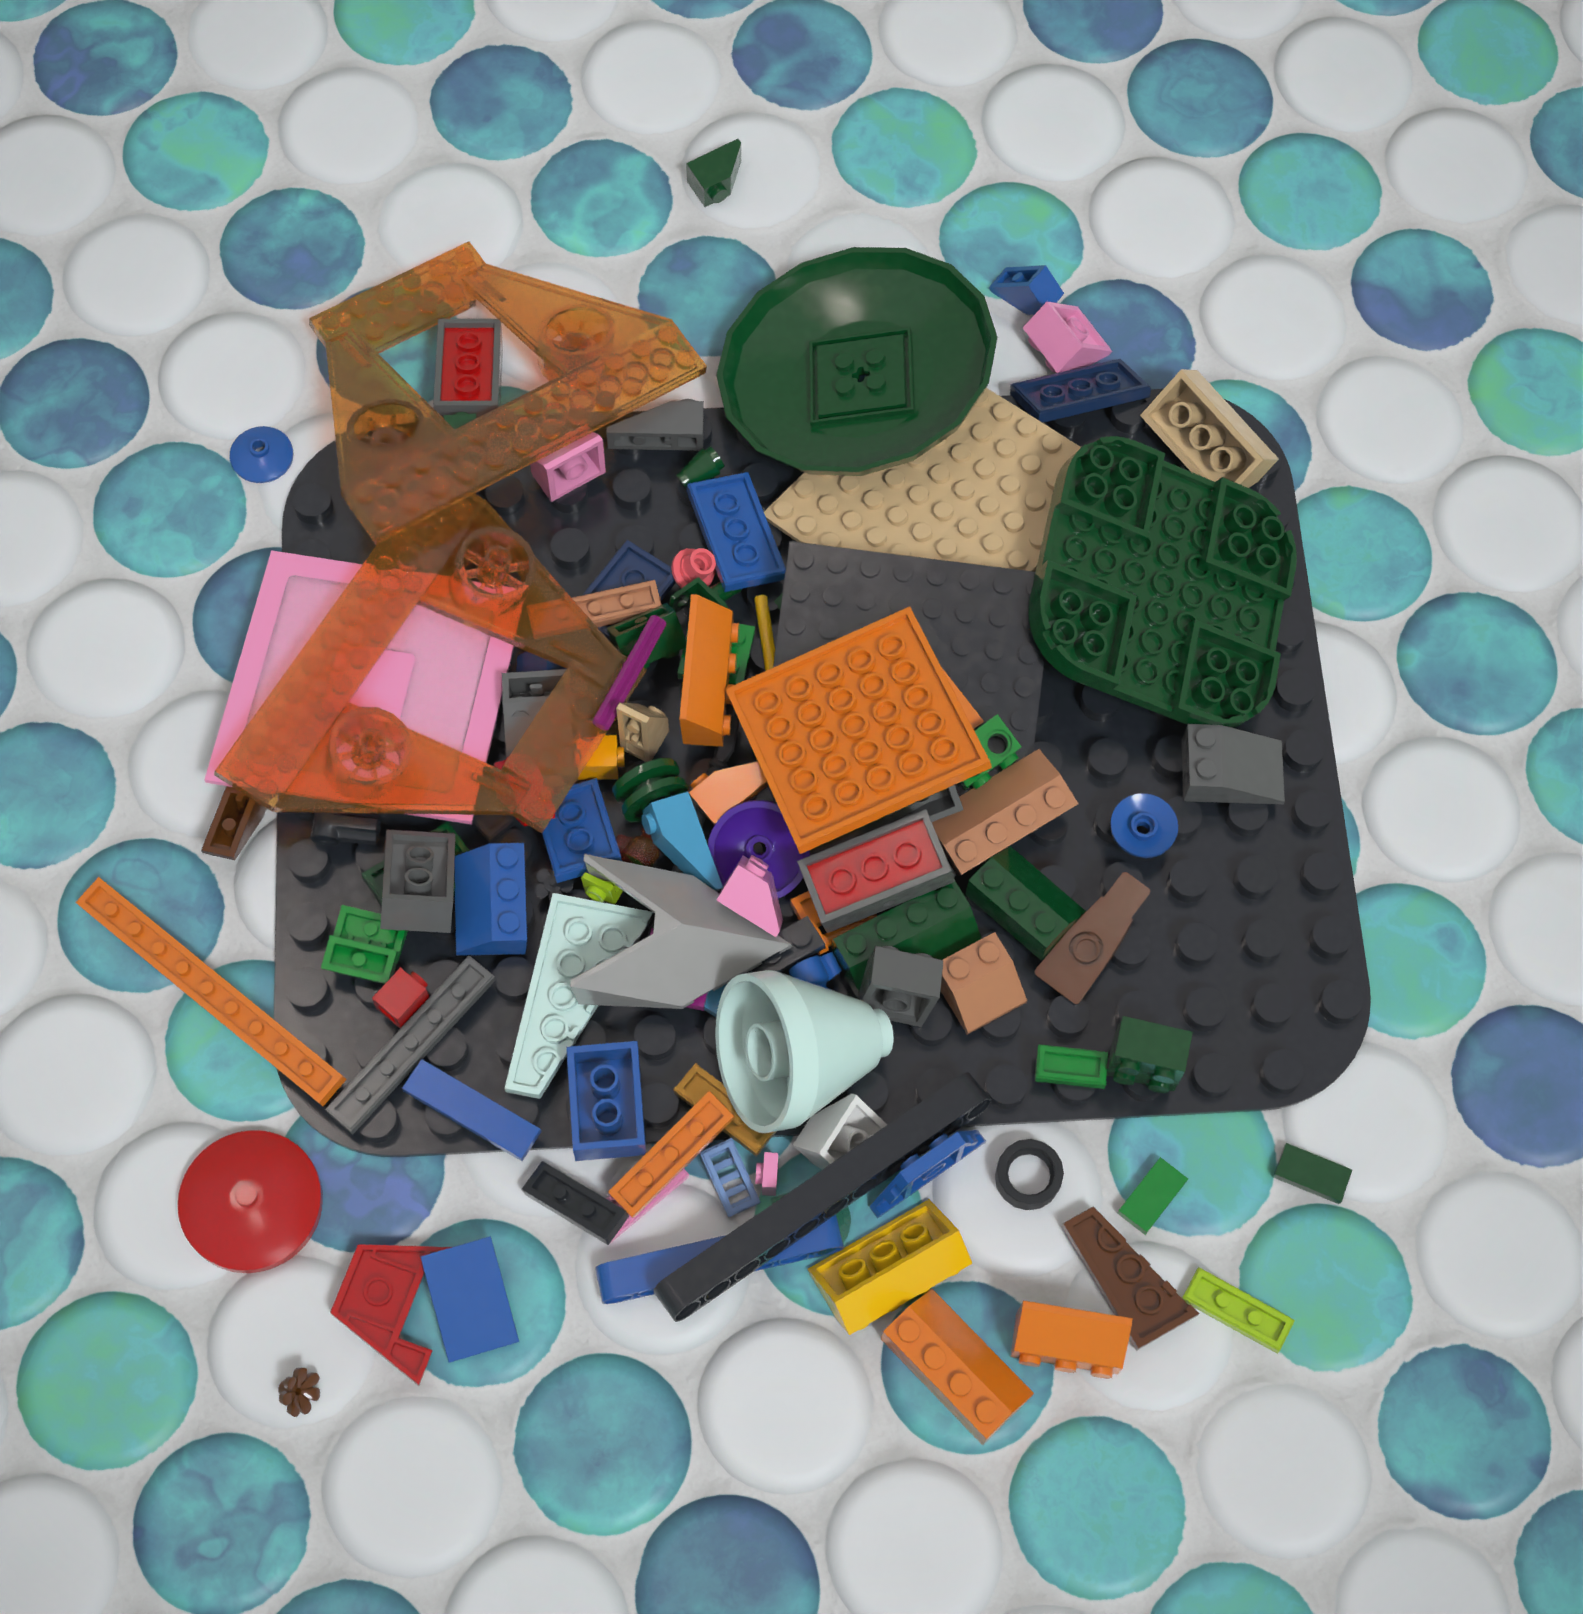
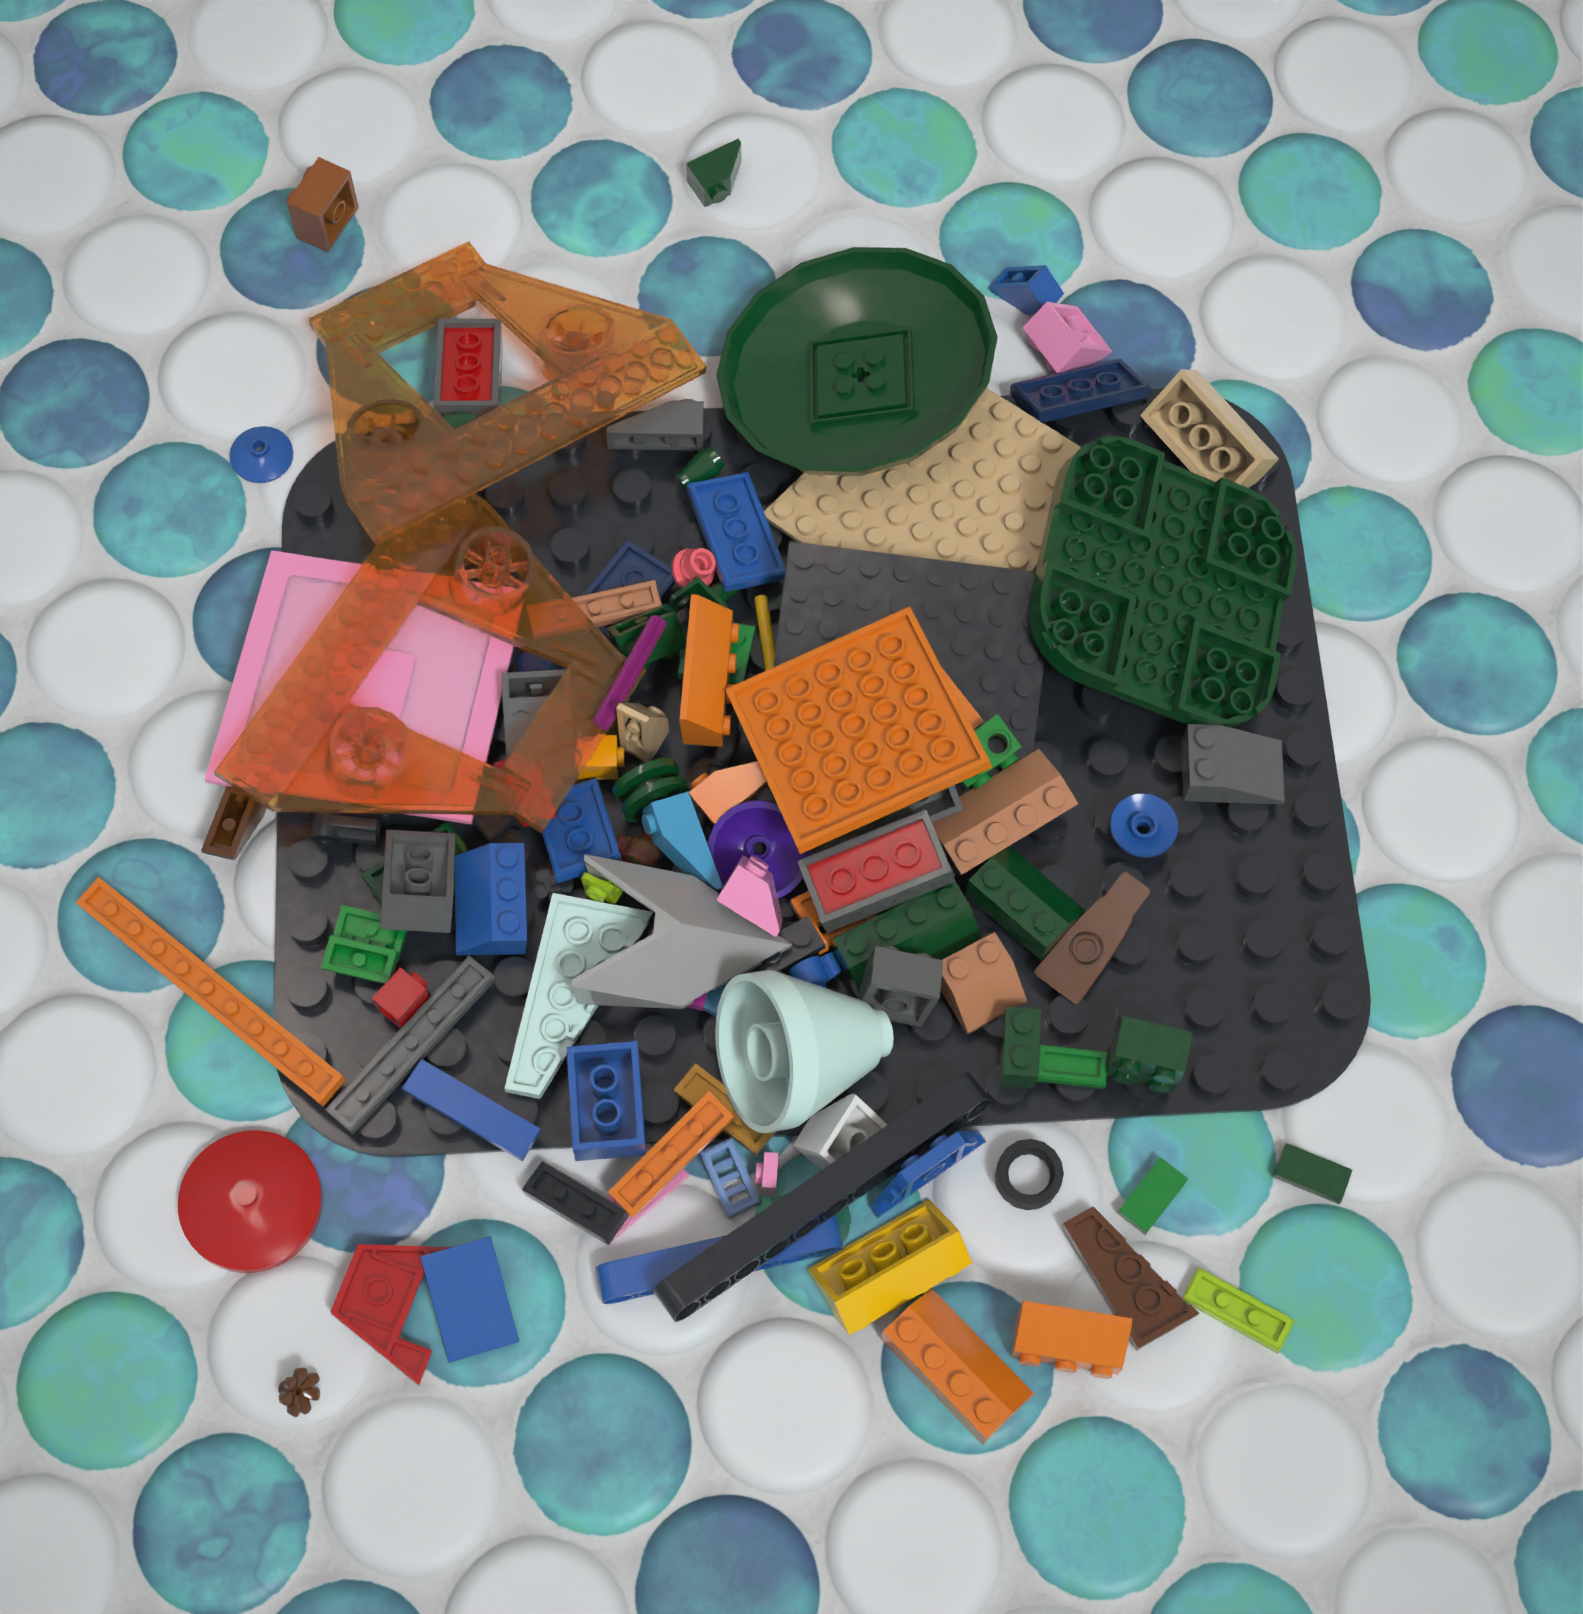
bright pink slope [529,428,606,502] -> none
none -> dark orange brick [287,157,359,253]
none -> dark green brick [999,1007,1041,1089]

